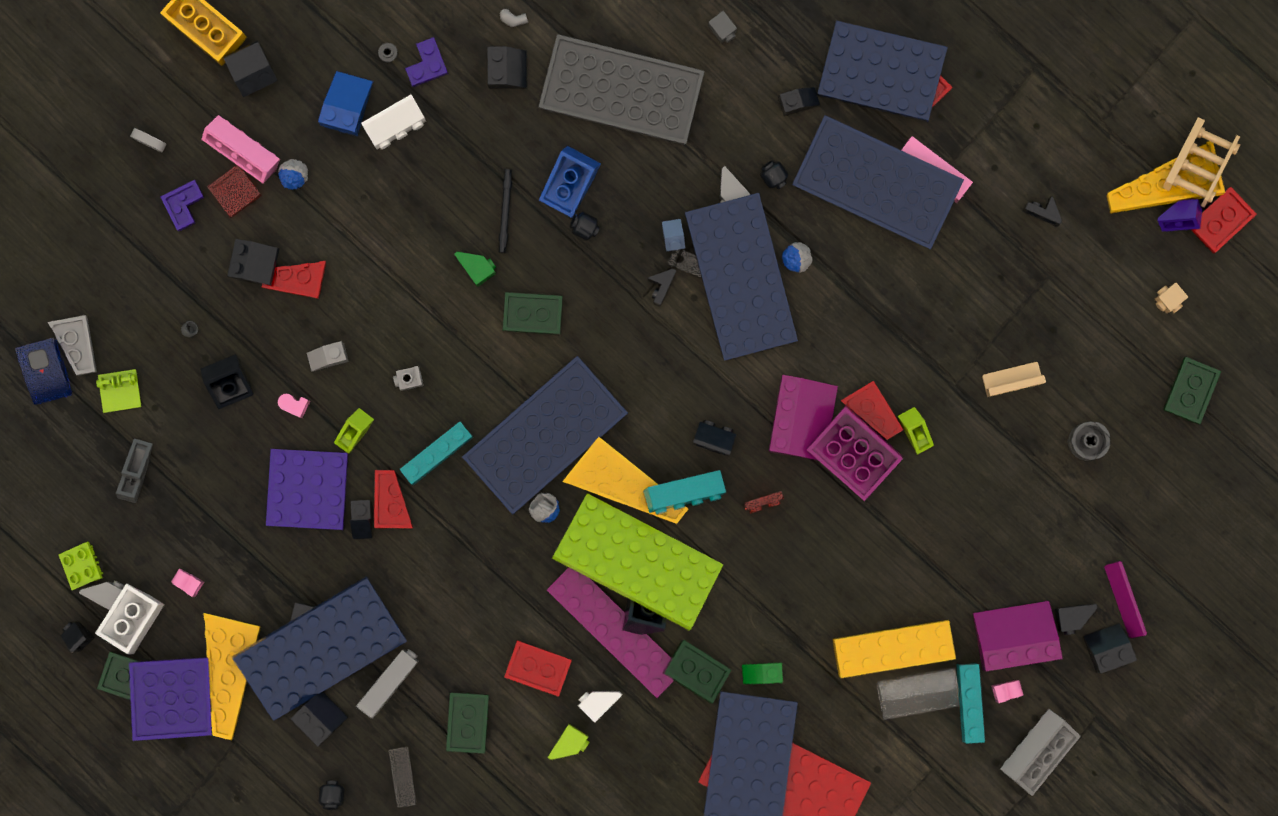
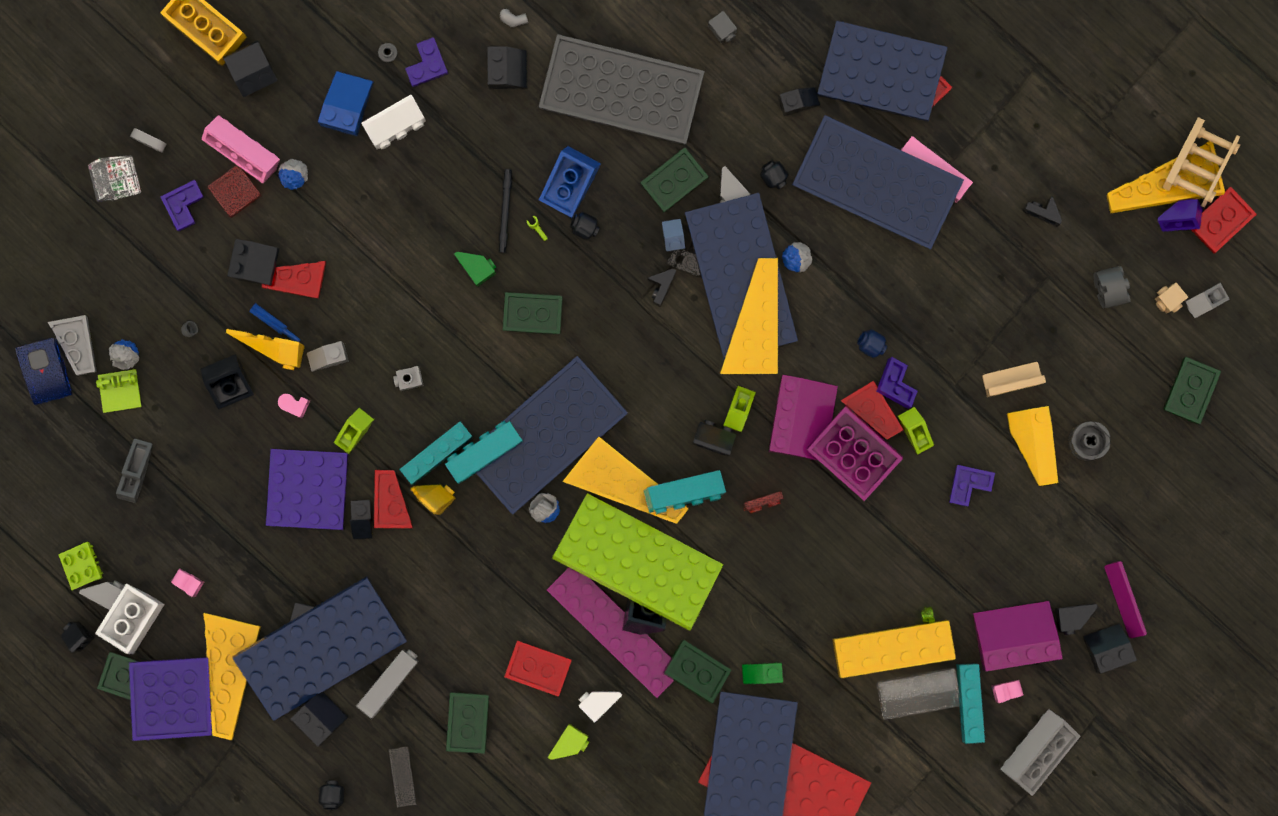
none -> clear slope [88,156,141,201]
none -> light grey piece [109,340,139,370]
none -> yellow wedge [226,329,304,370]
none -> blue axle [249,303,300,342]
none -> yellow wedge [411,485,455,515]
none -> teal brick [445,421,523,484]
none -> lime hand [527,216,548,241]
none -> dark green plate [640,148,709,213]
none -> yellow wing [720,258,778,374]
none -> lime slope [723,386,756,432]
none -> dark blue head [857,329,887,358]
none -> dark purple plate [876,357,917,409]
none -> clear neon green plate [921,606,935,624]
none -> dark purple plate [949,465,995,507]
none -> yellow wedge [1007,406,1058,486]
none -> dark grey brick [1093,265,1131,309]
none -> light grey slope [1185,283,1229,318]

